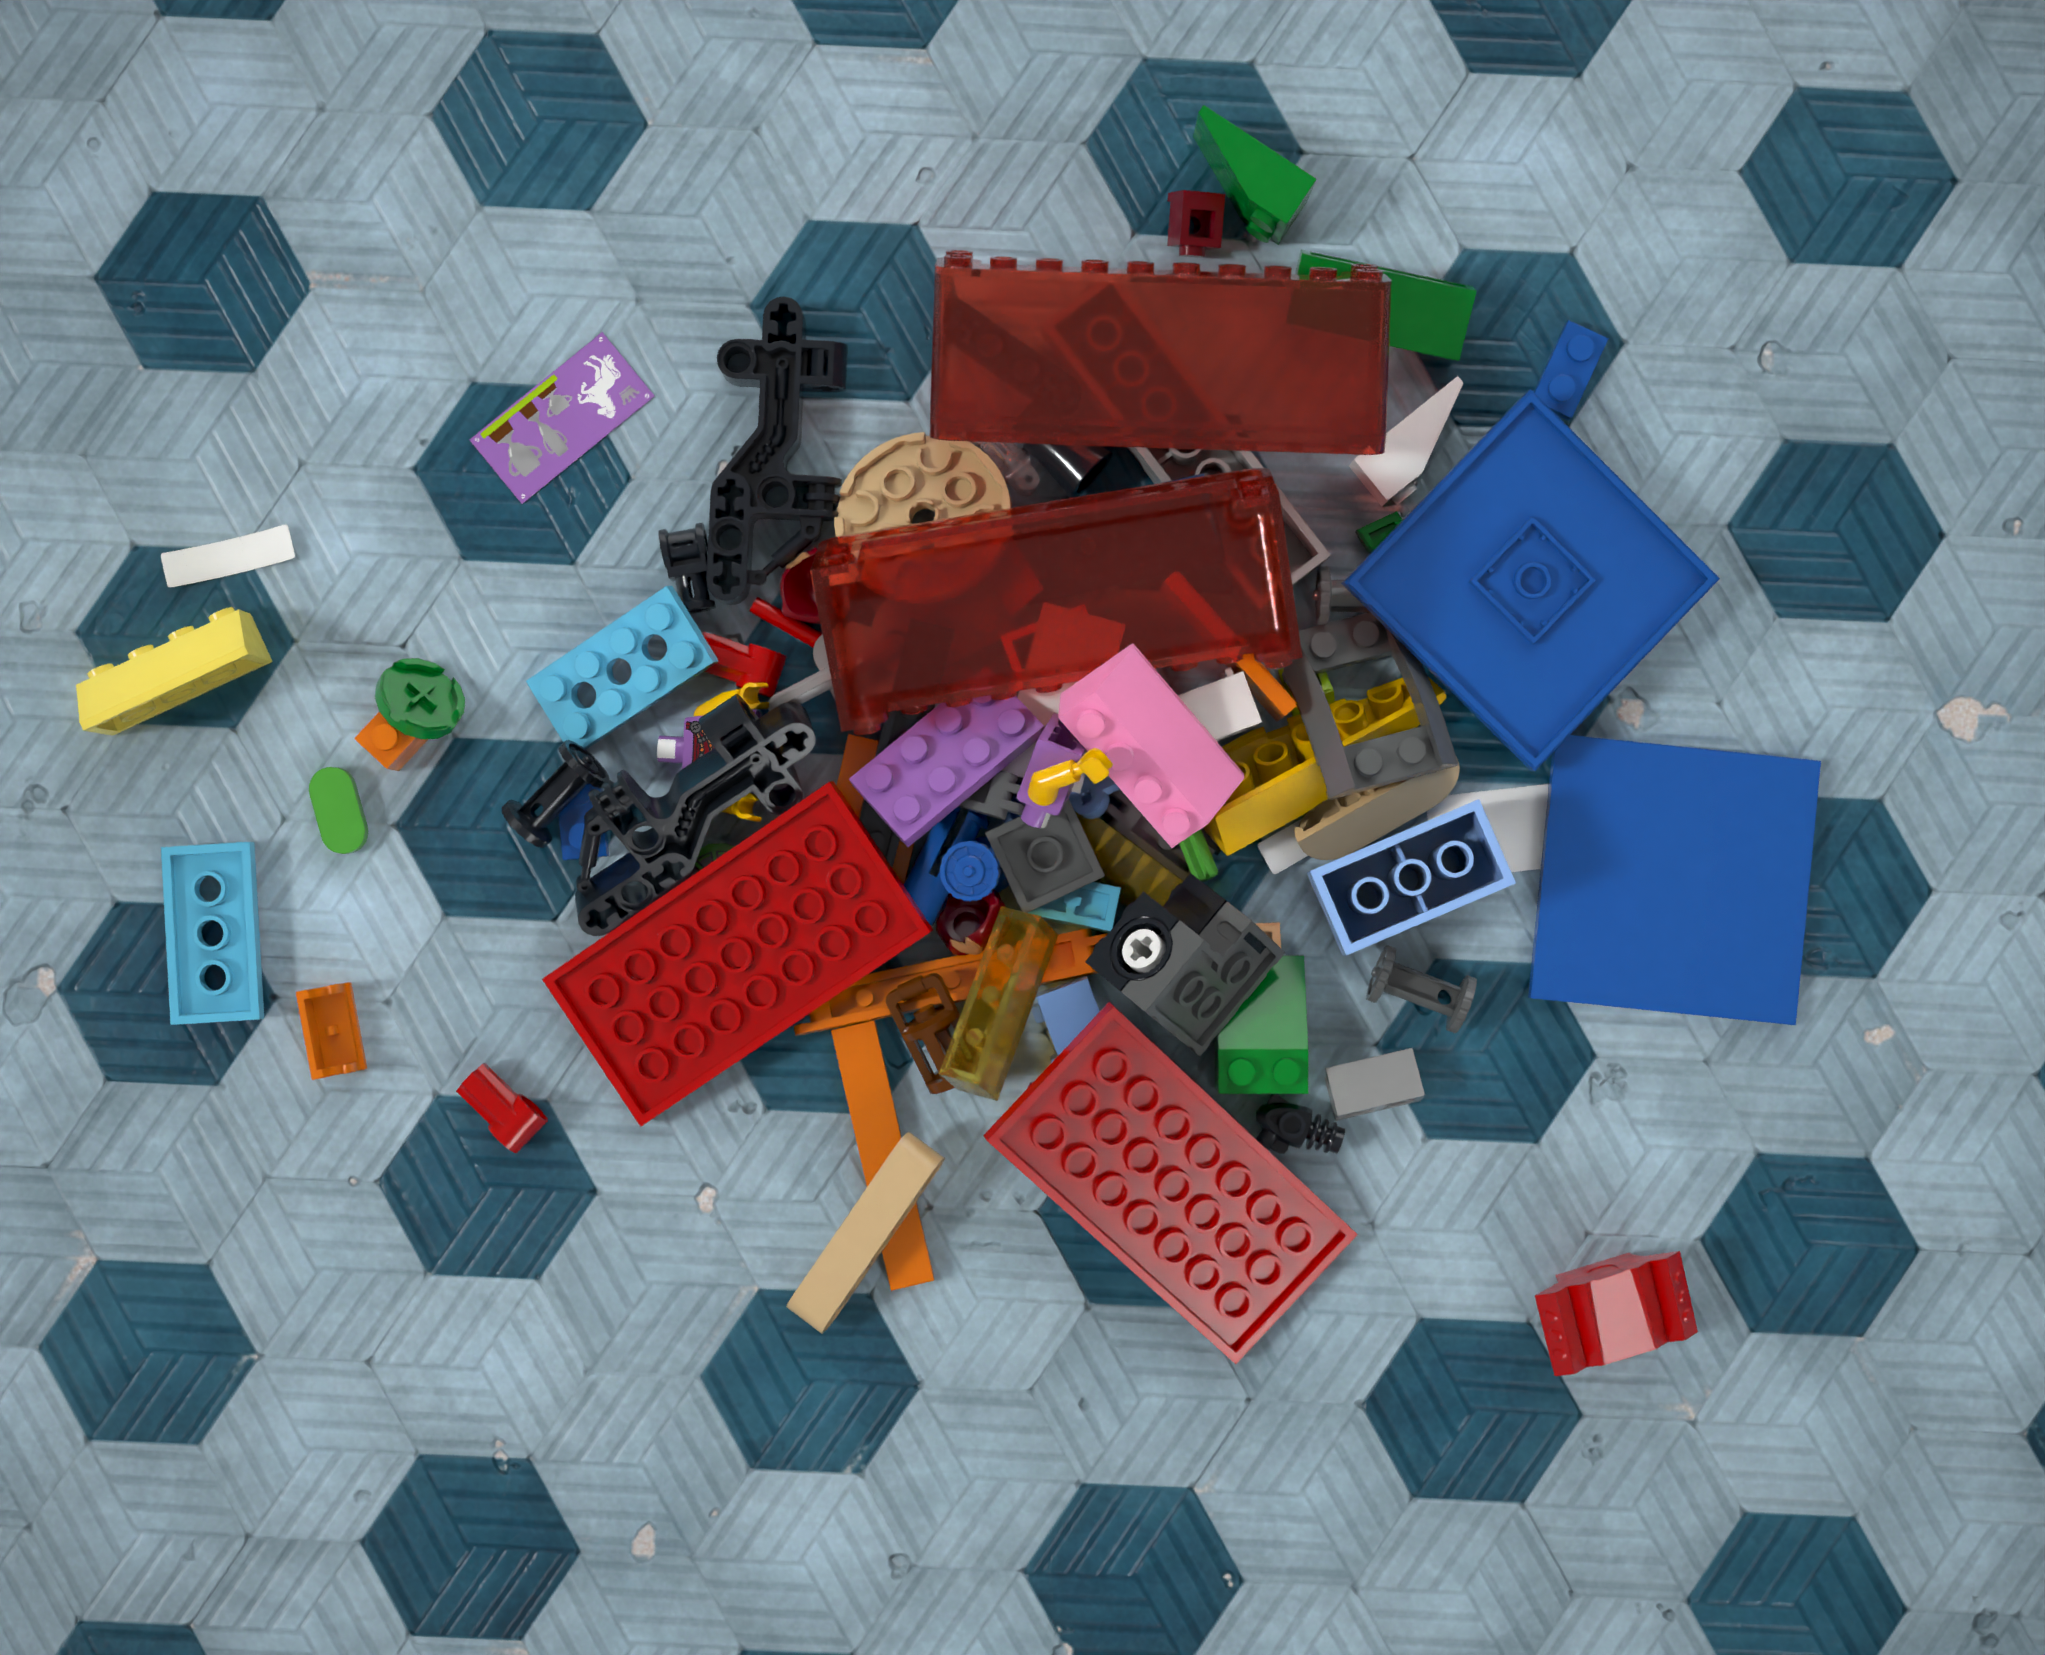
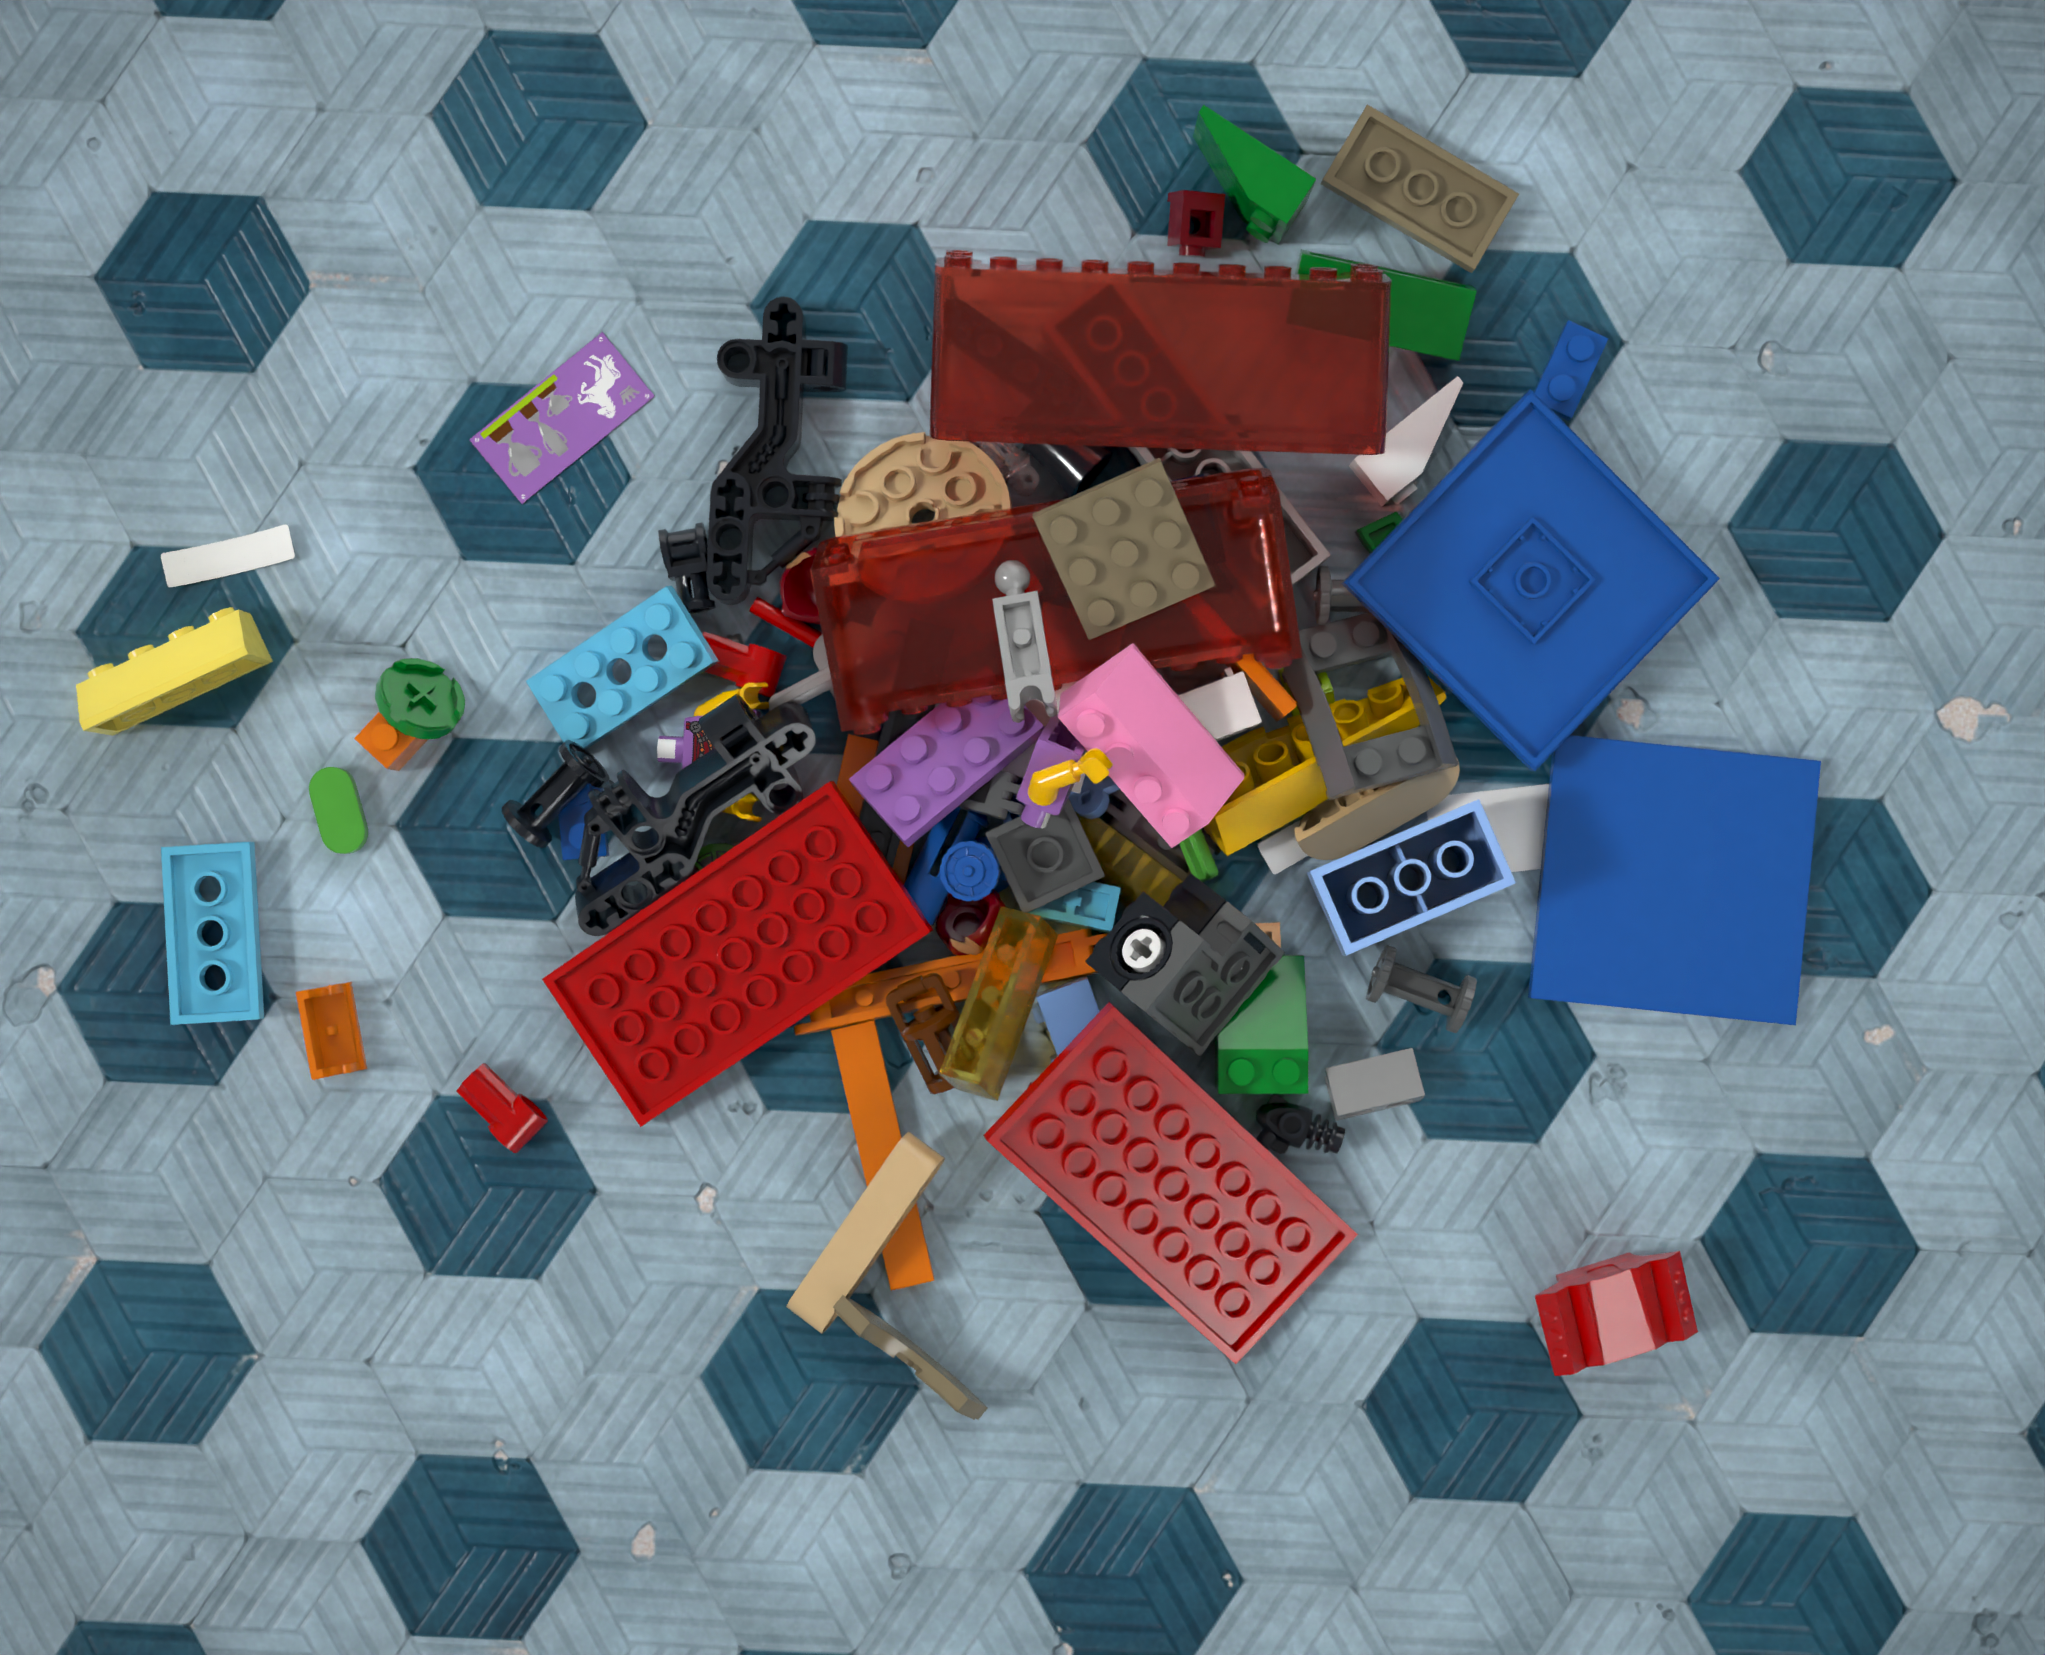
none -> dark tan tile [833,1295,988,1420]
none -> light grey plate [992,560,1058,723]
none -> dark tan plate [1033,458,1215,640]
none -> dark tan plate [1321,104,1519,273]

